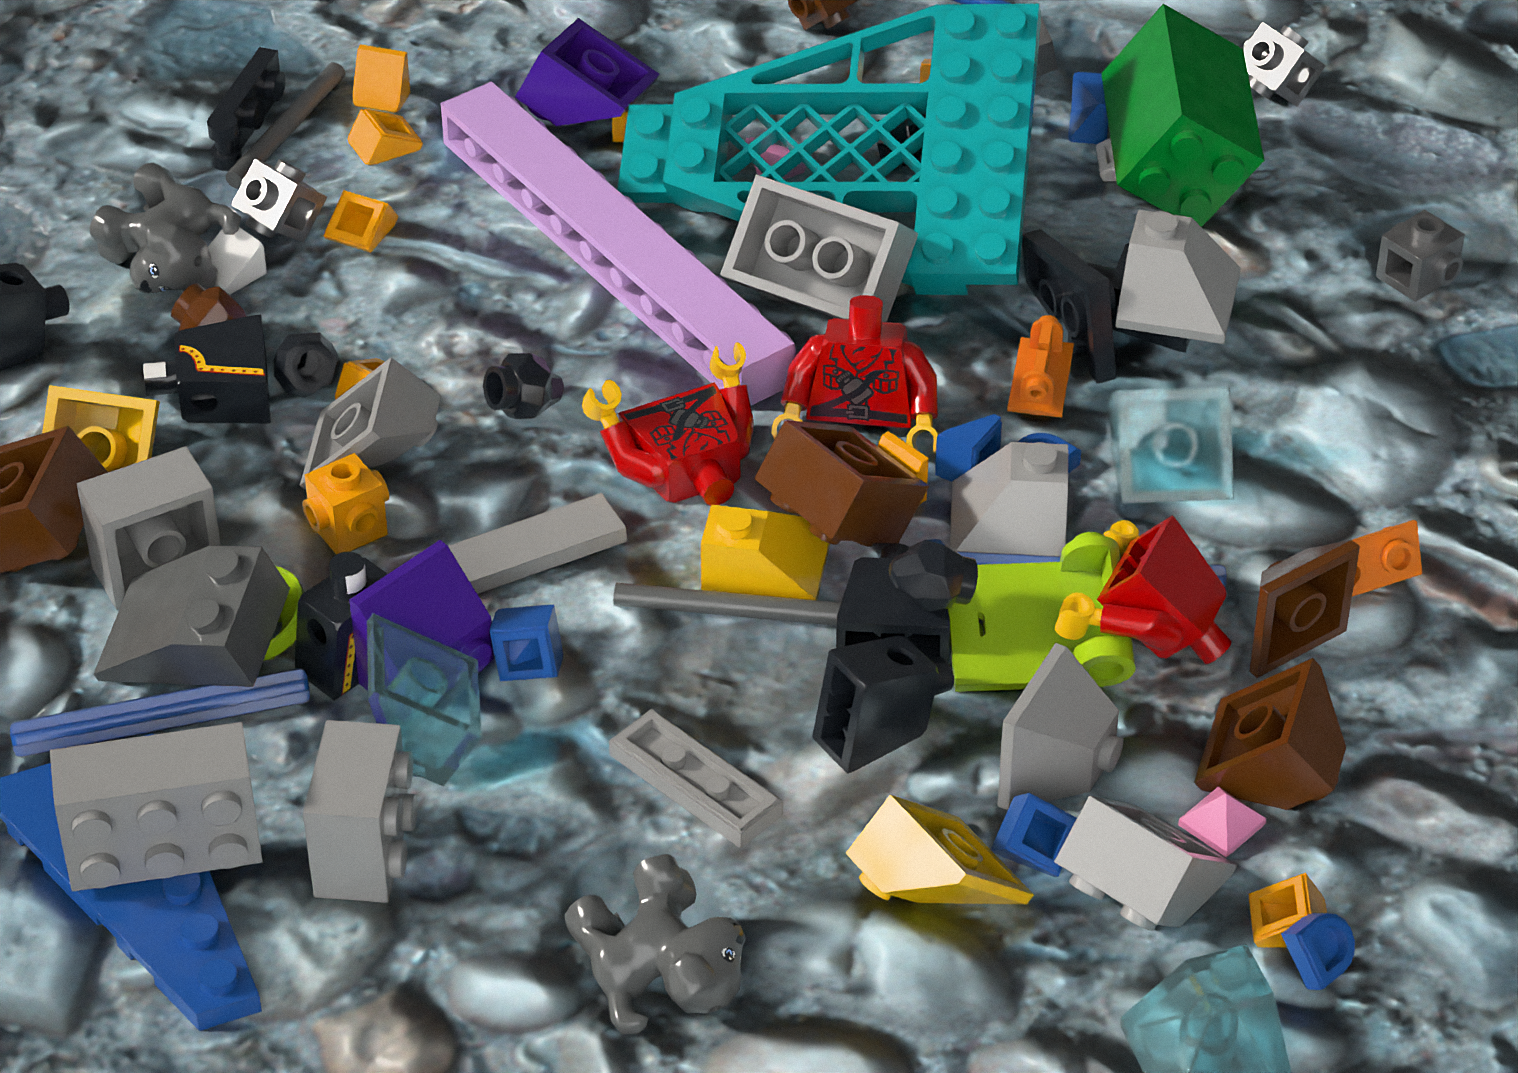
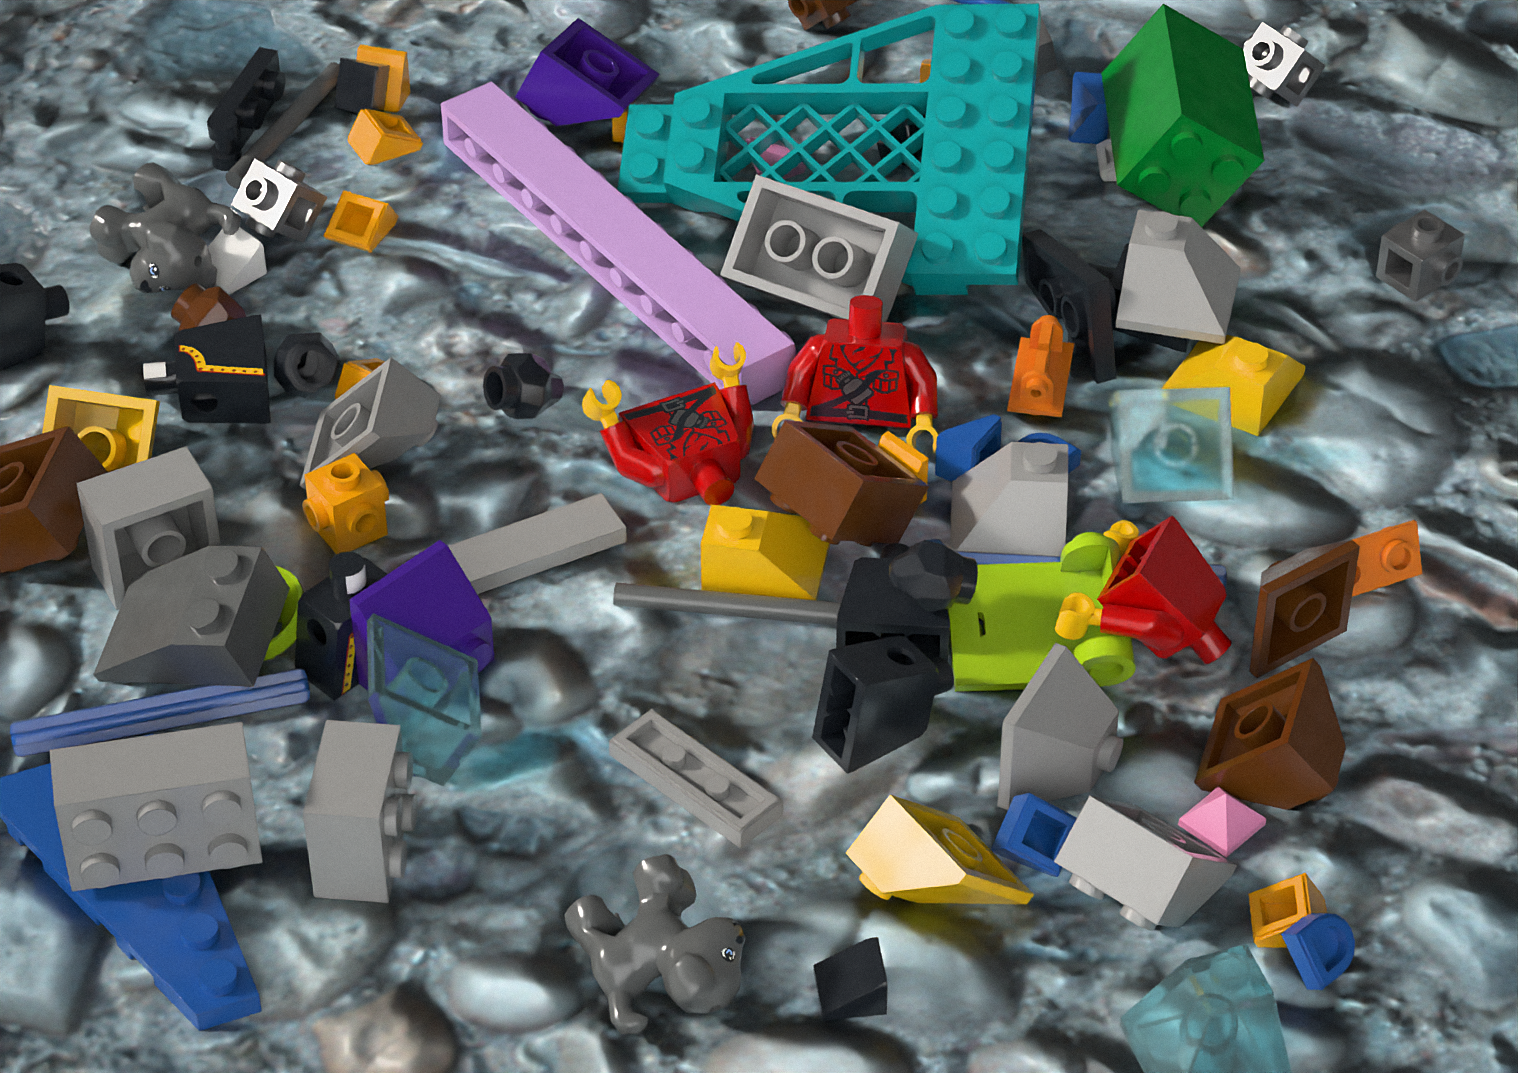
blue slope [490,604,563,681] -> none
none -> black slope [334,57,390,113]
none -> black slope [813,937,888,1021]
none -> yellow slope [1159,335,1305,436]

